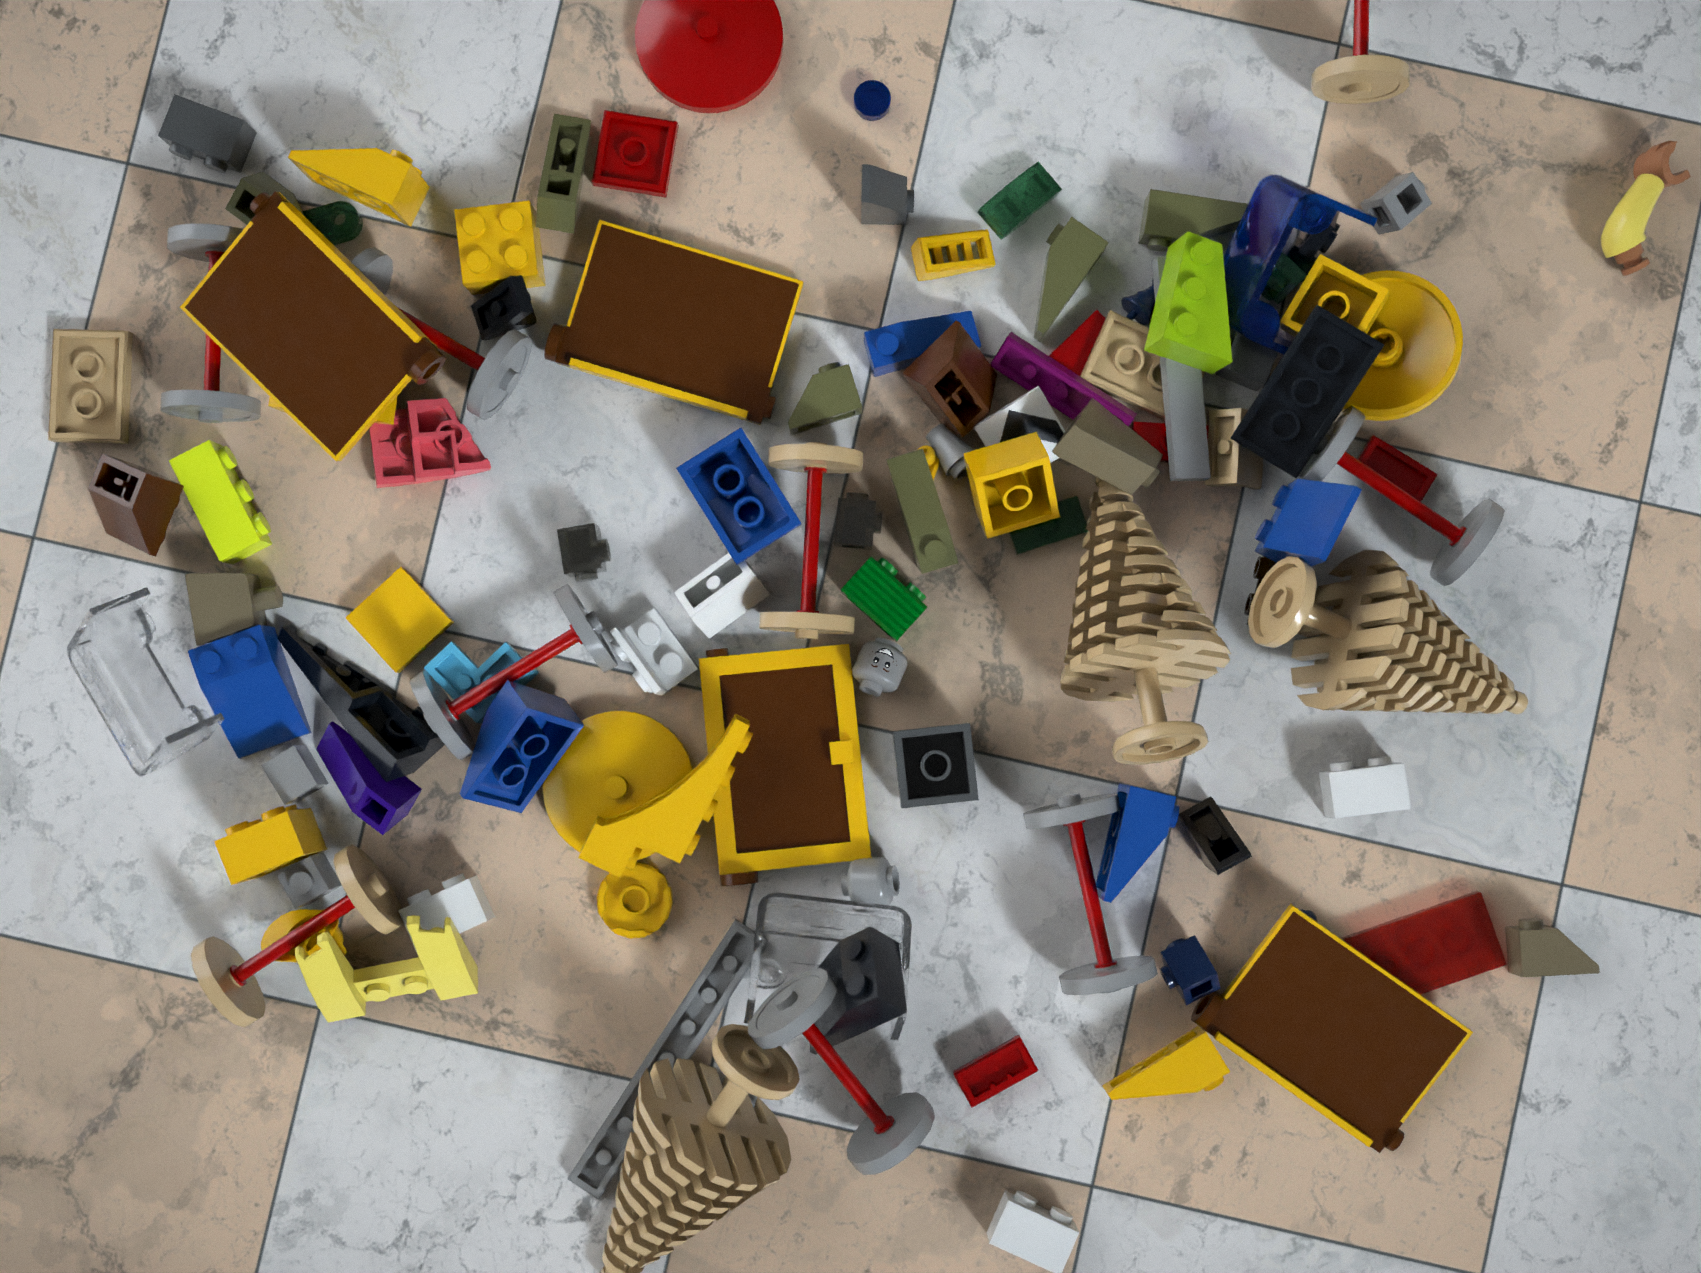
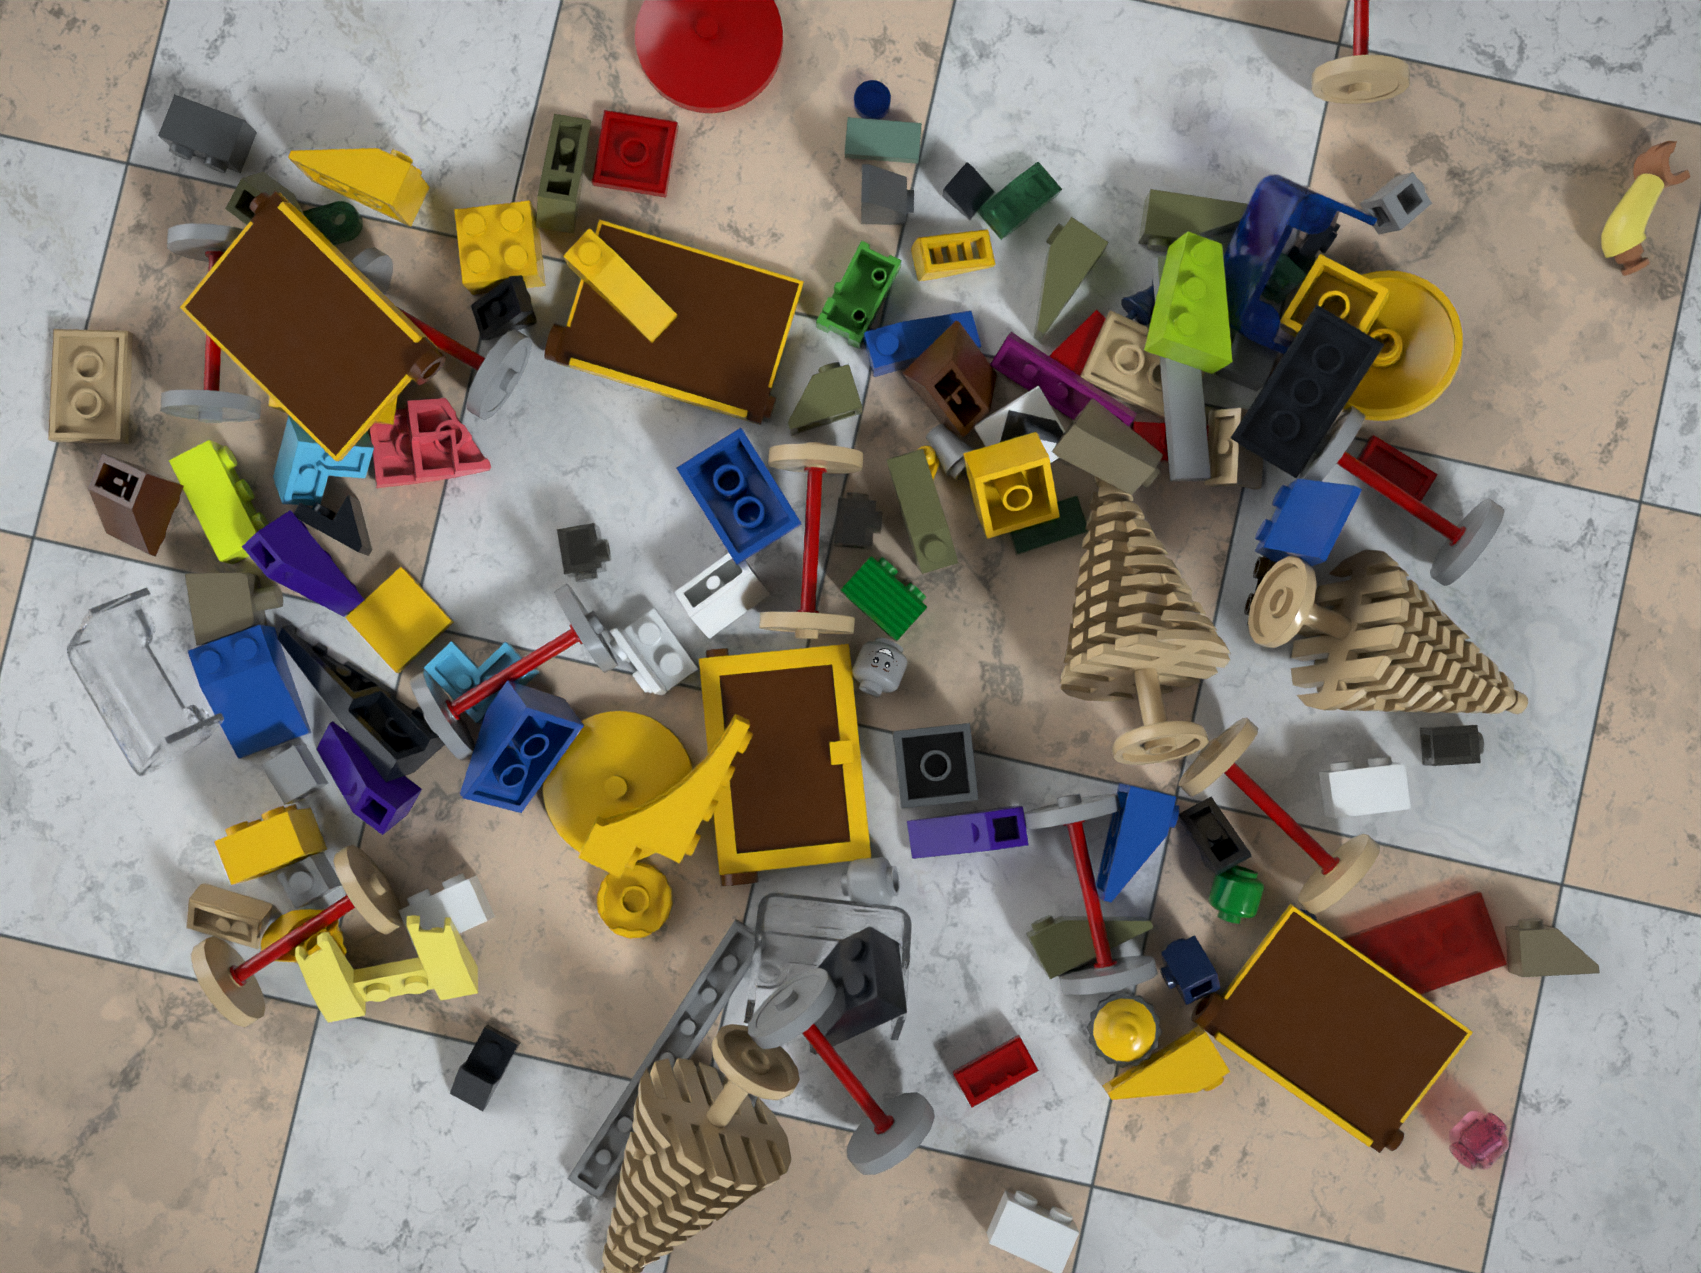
none -> tan slope [186,884,272,950]
none -> dark purple slope [242,510,364,617]
none -> medium azure panel [273,415,374,506]
none -> black slope [294,495,372,556]
none -> black slope [450,1025,521,1112]
none -> yellow slope [563,228,677,343]
none -> bright green piece [816,241,902,349]
none -> sand green tile [845,117,922,164]
none -> dark purple slope [907,805,1029,859]
none -> black slope [942,162,995,220]
none -> olive slope [1026,915,1154,979]
none -> yellow piece [1087,992,1163,1068]
none -> tan piece [1178,718,1380,914]
none -> green head [1208,865,1264,924]
none -> clear smoke brick [1420,725,1484,766]
none -> clear pink head [1449,1111,1509,1170]

